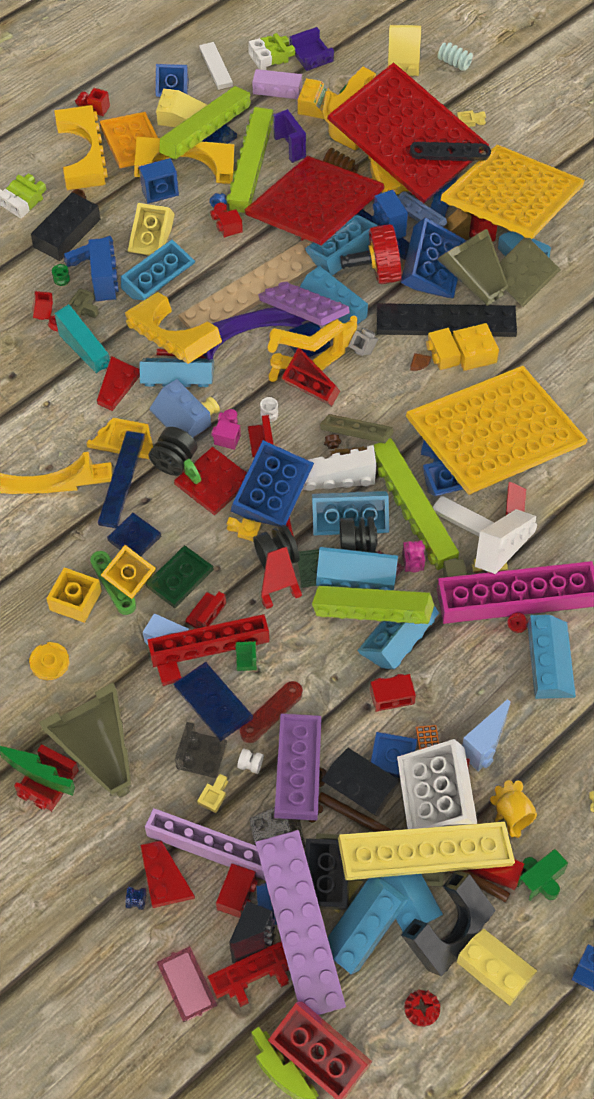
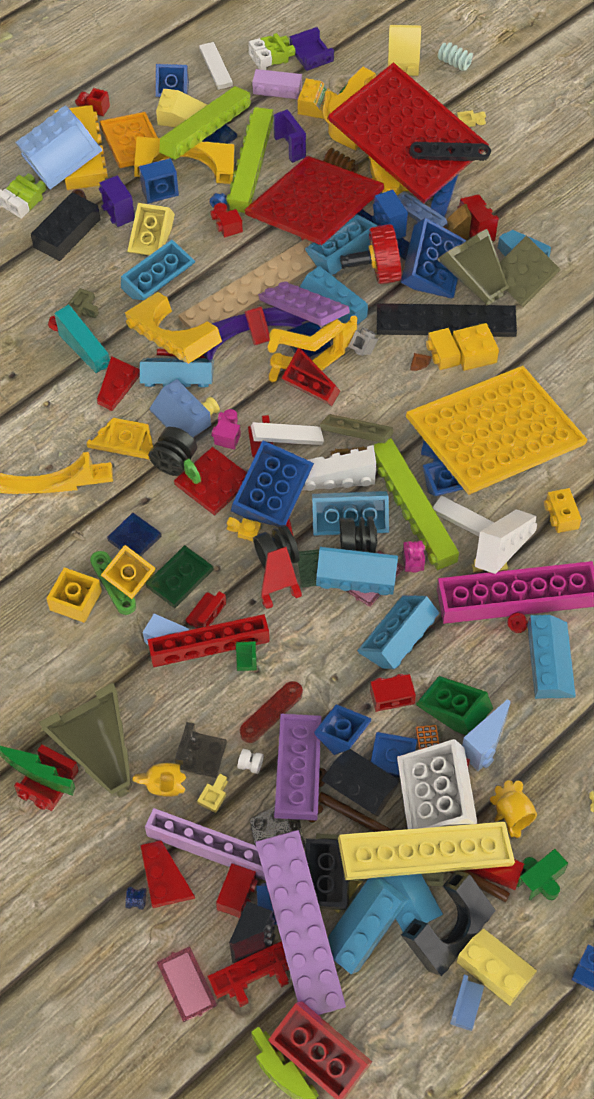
yellow tile [29,642,70,680] -> none
red brick [32,291,53,320] -> none
green wheel [51,264,70,286] -> none
blue plate [64,236,113,267] -> none
blue brick [88,238,119,302] -> none
clear blue tile [98,431,145,529] -> none
red tile [157,661,182,686] -> none
clear blue tile [173,662,253,742] -> none
white wheel [260,397,278,422] -> none
lime brick [312,586,434,624] -> none
reddish brown plate [324,434,342,449] -> none
red gear [404,989,440,1027] -> none
yellow plate [441,145,585,239] -> none
olive brick [443,559,467,578] -> none
slope [505,482,526,516] -> none
none -> light blue container [15,105,103,189]
none -> dark purple container [99,175,135,227]
none -> yellow piece [132,763,186,797]
none -> red tile [244,307,270,346]
none -> white tile [251,422,324,445]
none -> blue slope [314,704,371,755]
none -> green slope [416,676,493,735]
none -> medium blue panel [450,974,484,1031]
none -> yellow brick [544,488,582,533]

